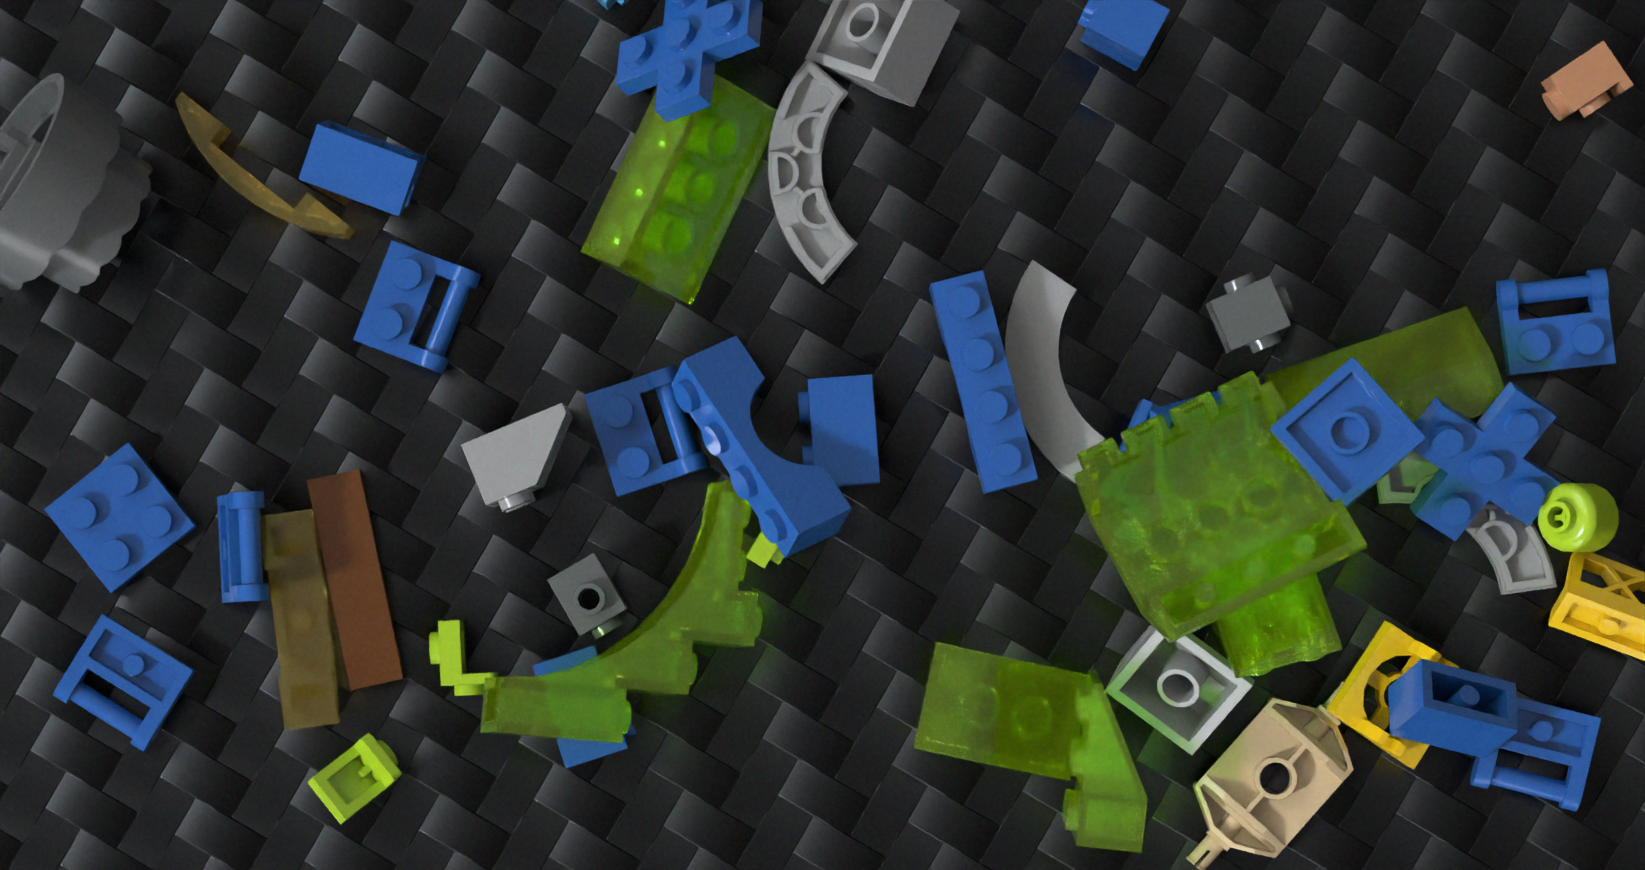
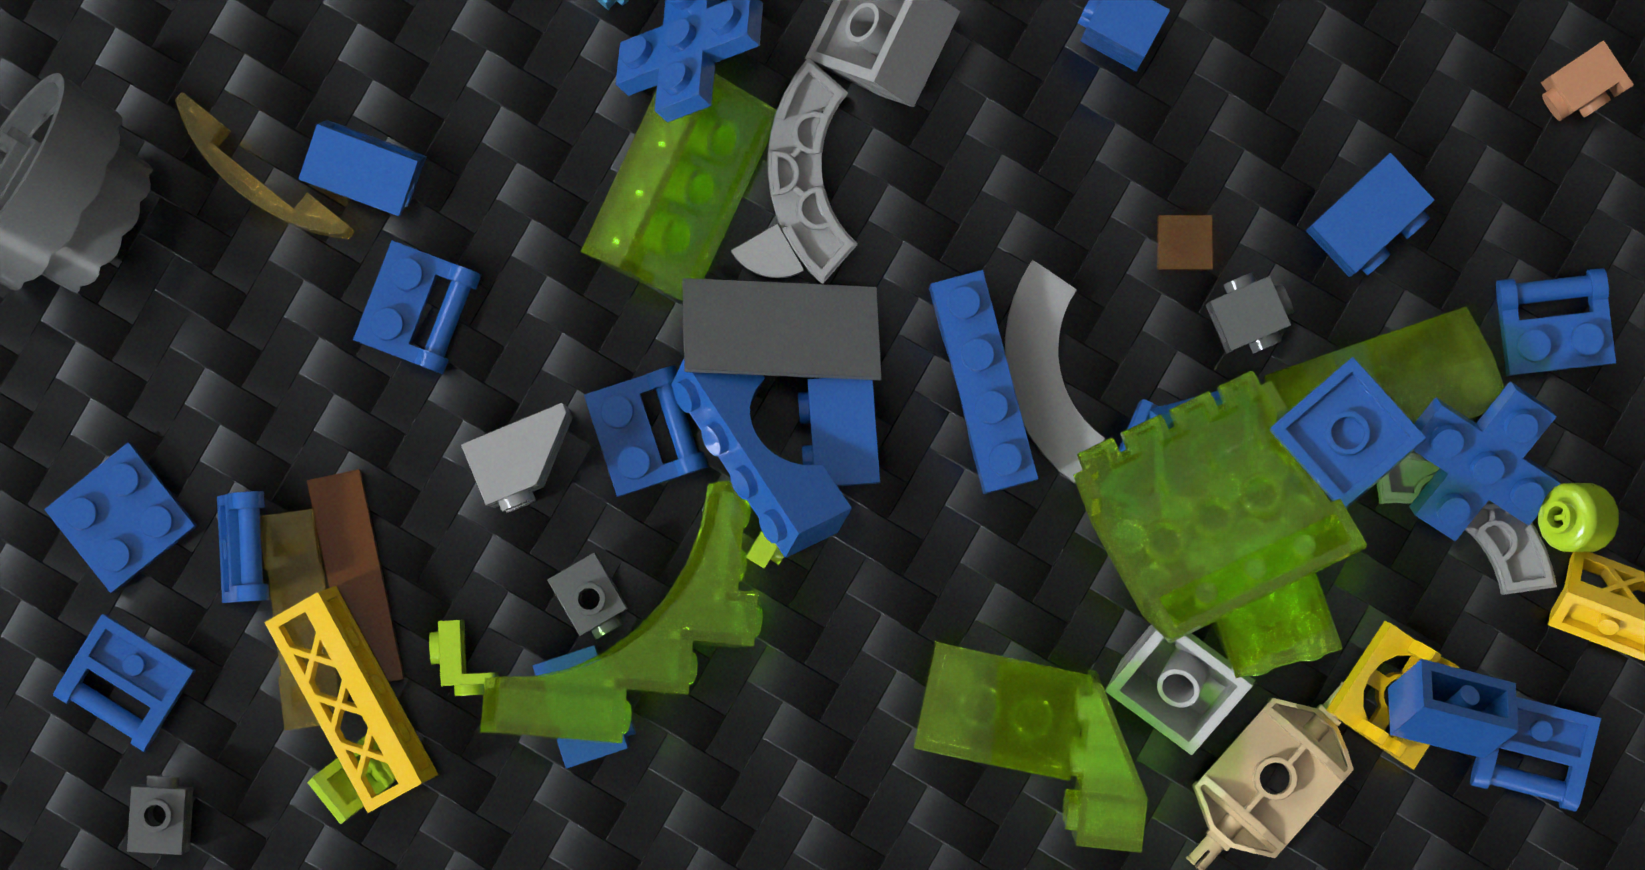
none -> dark grey brick [127,775,194,855]
none -> yellow fence [264,586,438,813]
none -> dark grey piece [682,278,881,380]
none -> light grey tile [731,224,804,278]
none -> clear orange tile [1157,215,1212,270]
none -> blue brick [1306,153,1434,277]

